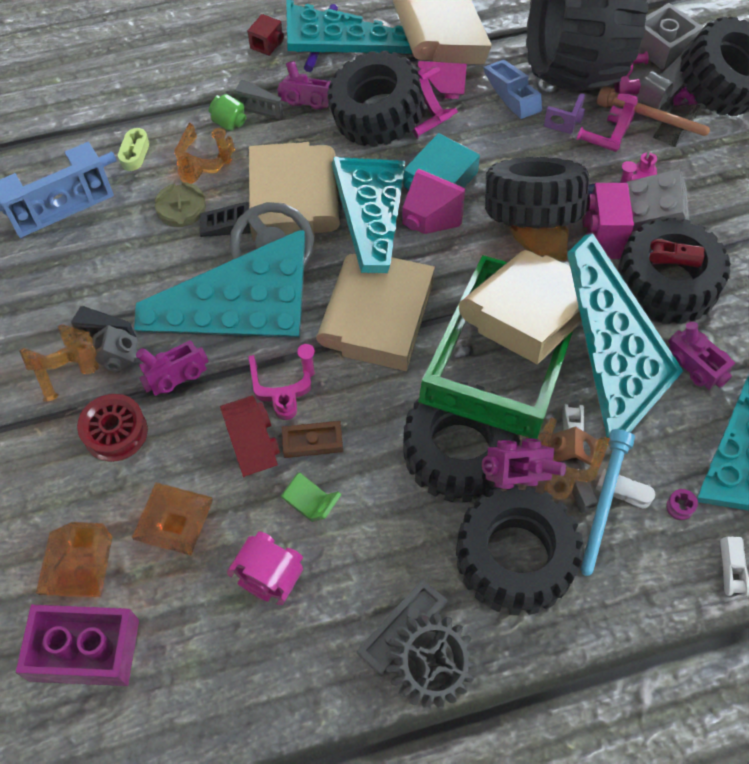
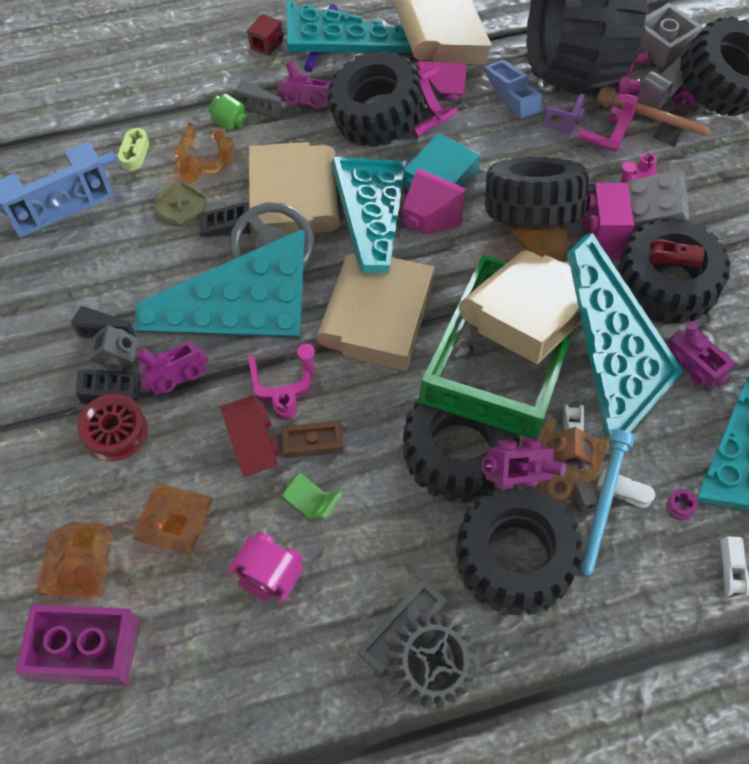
clear orange piece [19,324,99,402] -> none
none -> black slope [76,369,140,404]

